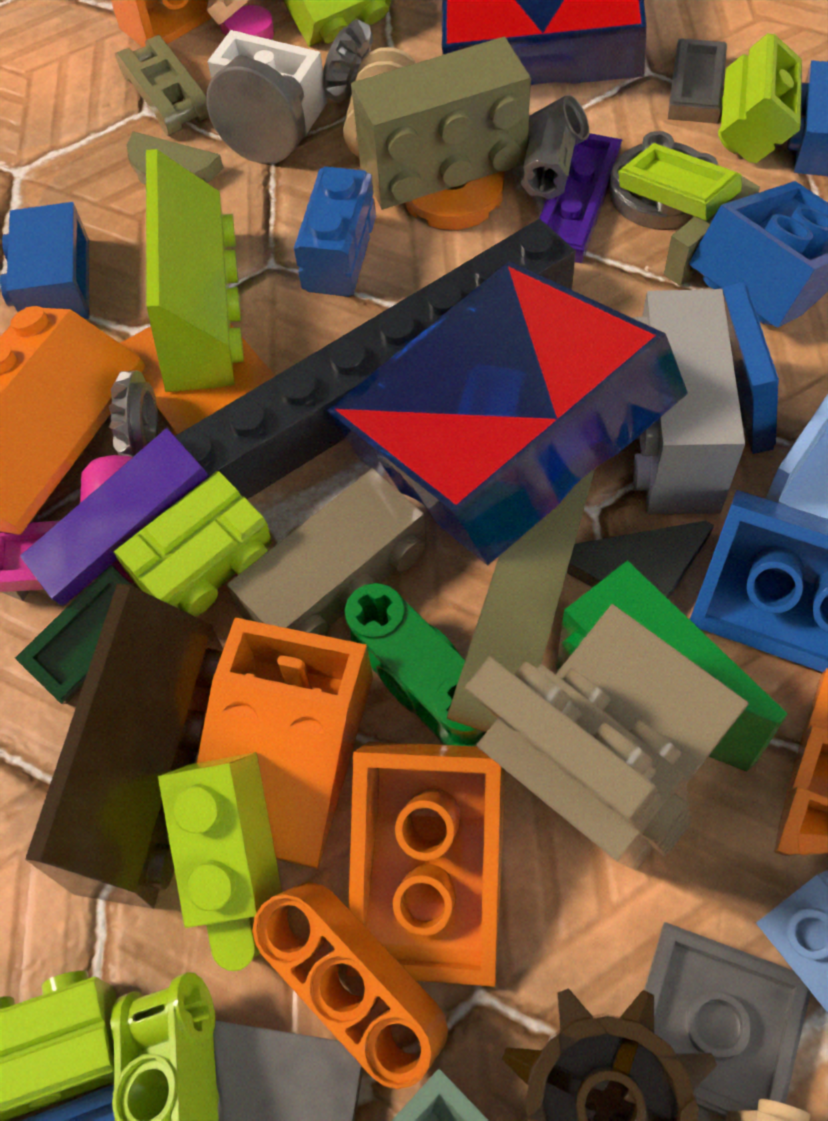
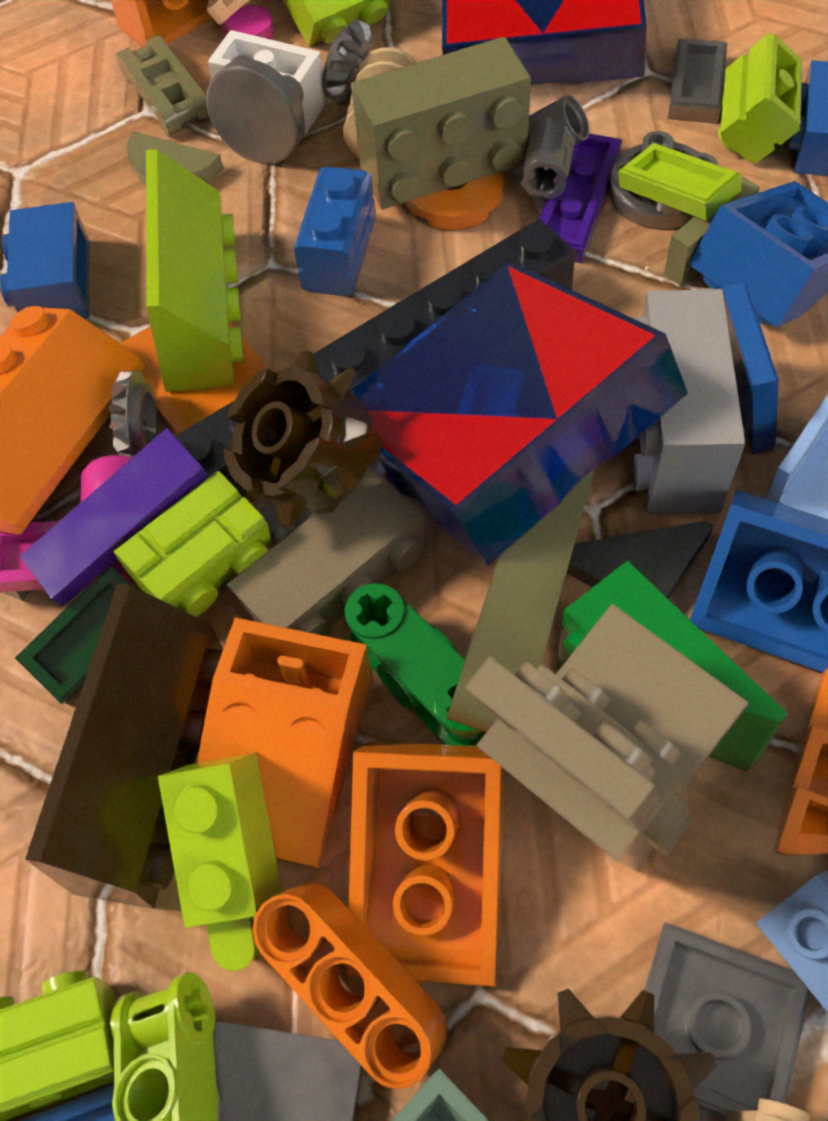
none -> dark brown brick [223,351,381,528]

